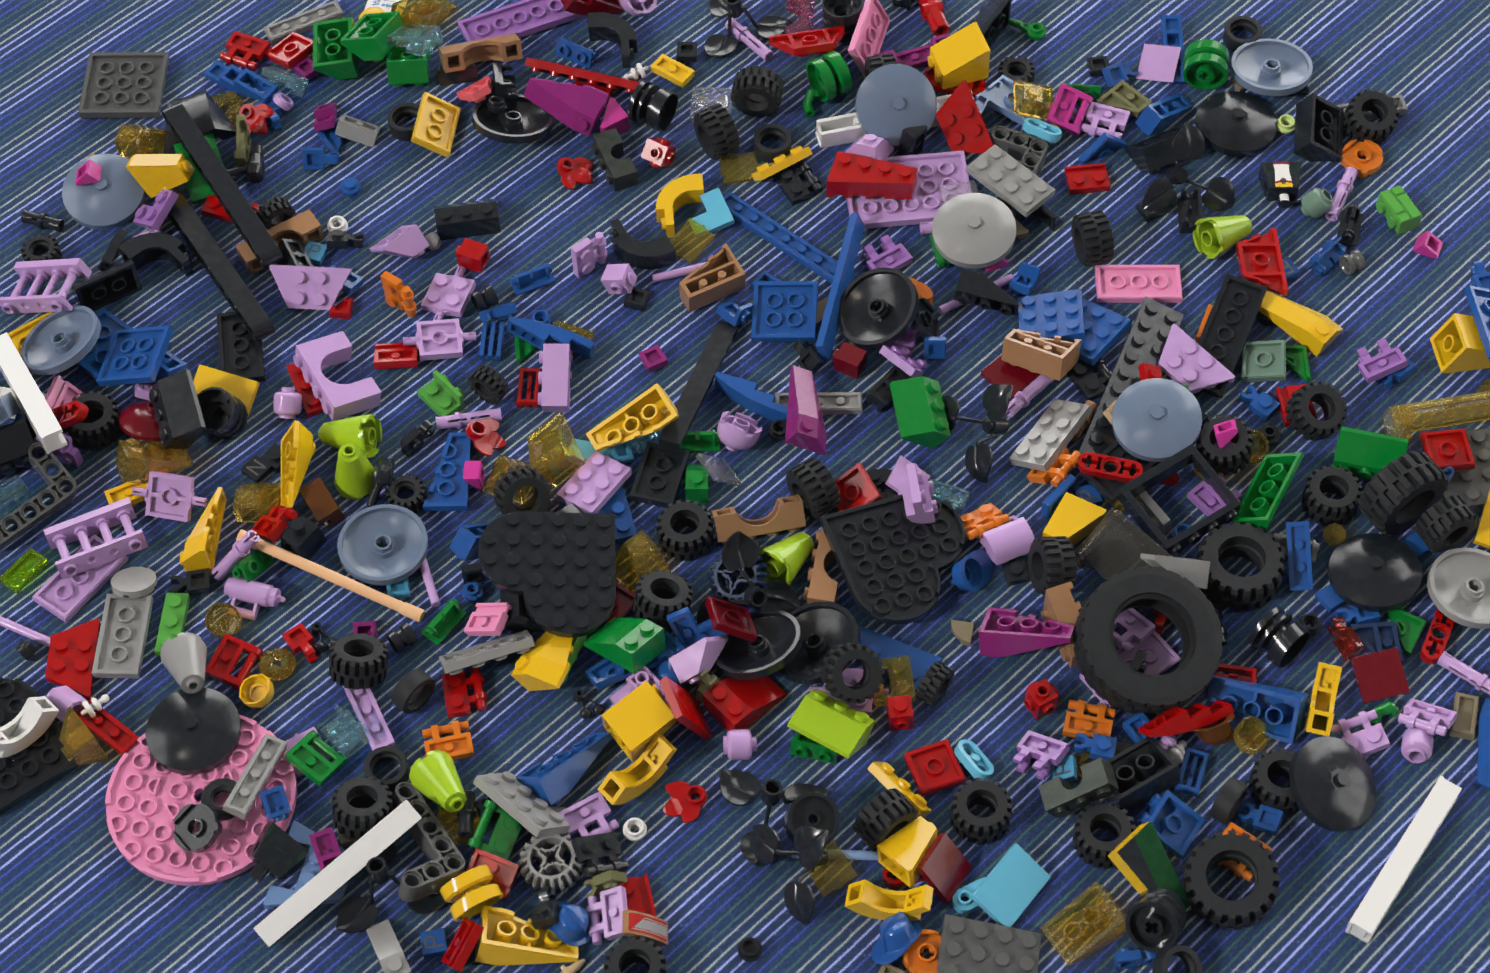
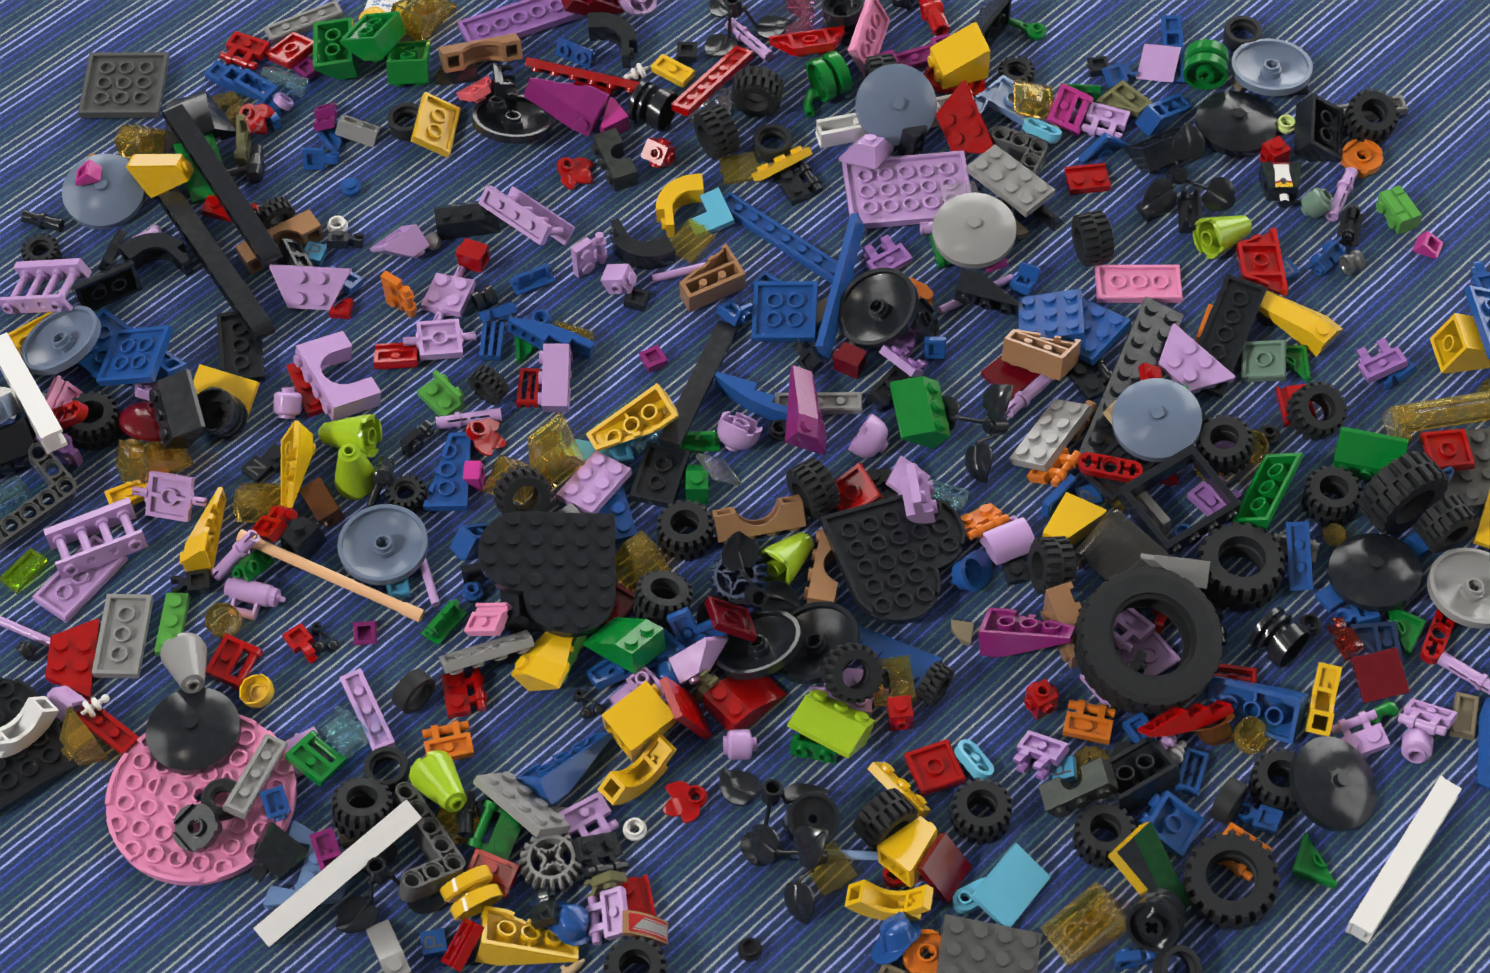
light grey tile [110,567,157,599] -> none
medium lavender plate [132,189,179,230] -> none
clear yellow gear [258,647,296,681] -> none
black tyre [329,633,388,690] -> none
black wheel [386,623,418,654] -> none
clear light blue plate [387,24,443,56] -> none
red wedge [826,151,918,200] -> none
blue plate [1073,733,1117,760] -> none
dark pink slope [1213,419,1238,449] -> none
blue plate [1239,385,1281,421] -> none
none -> lavender fence [478,185,575,245]
none -> red plate [671,45,753,117]
none -> lavender cylinder [848,414,889,458]
none -> red brick [1259,136,1291,162]
none -> green tile [1291,833,1337,889]

